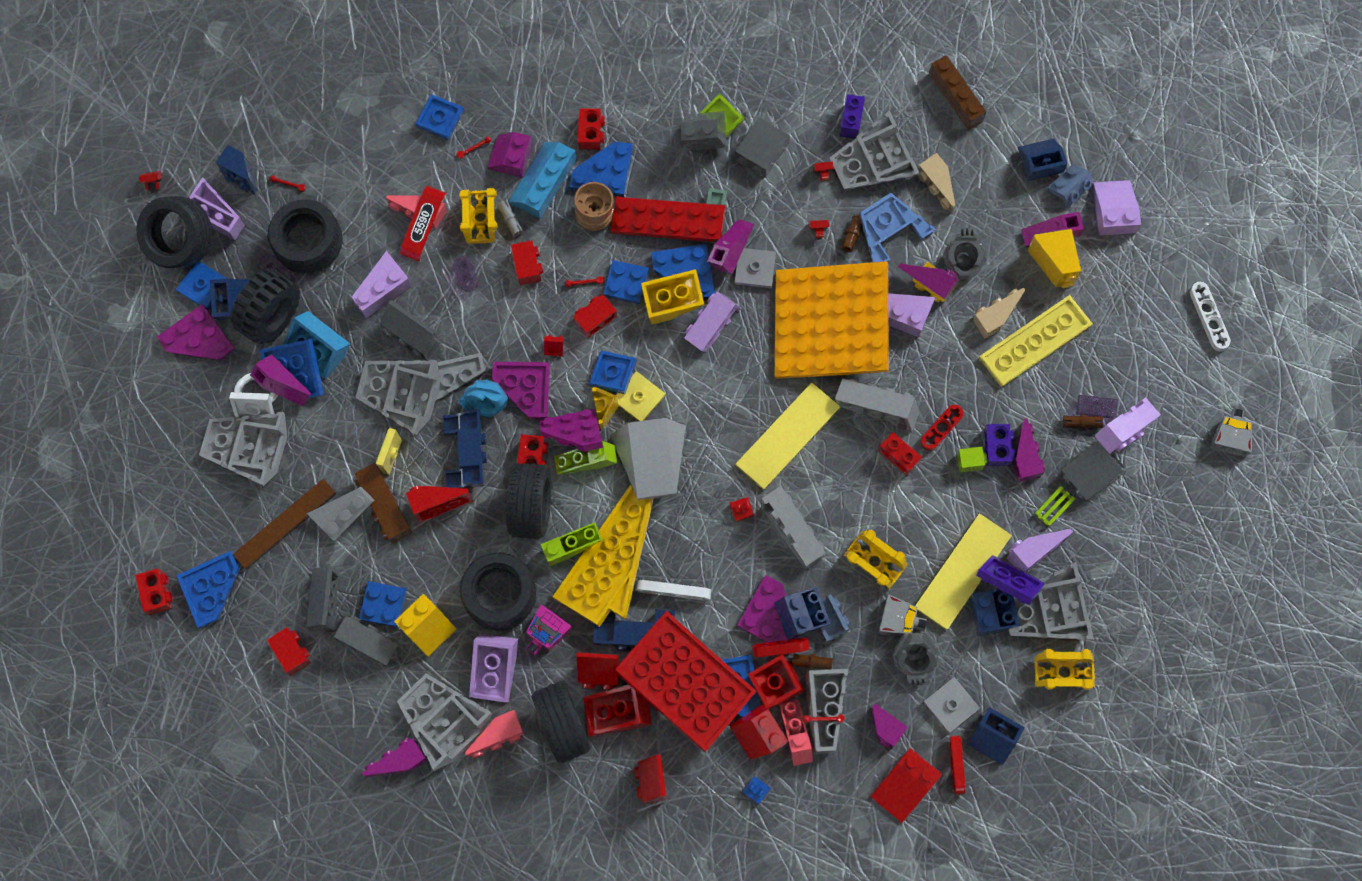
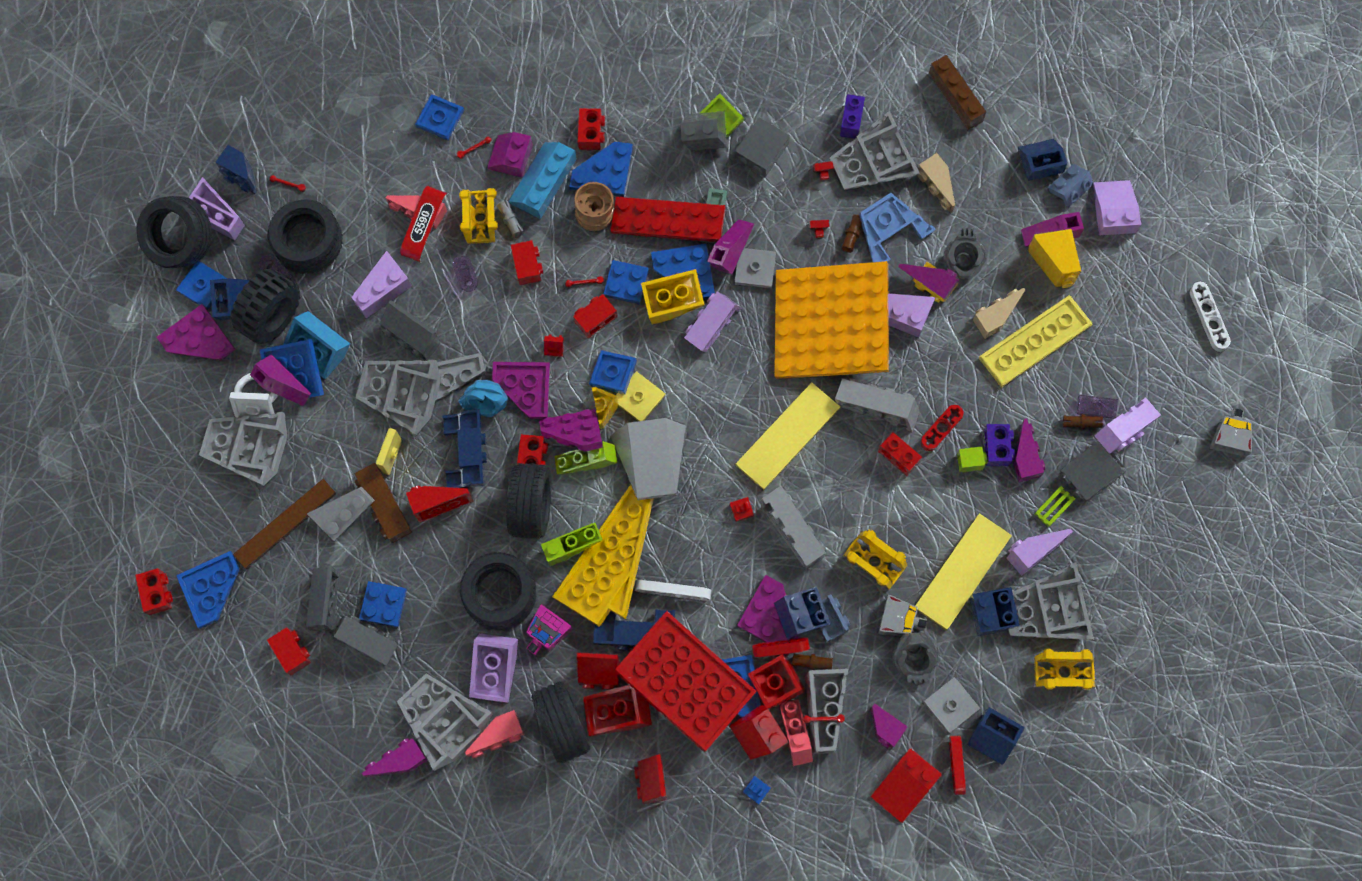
red tile [139,171,162,191] -> none
yellow slope [394,594,457,657] -> none
dark purple plate [976,555,1045,605] -> none

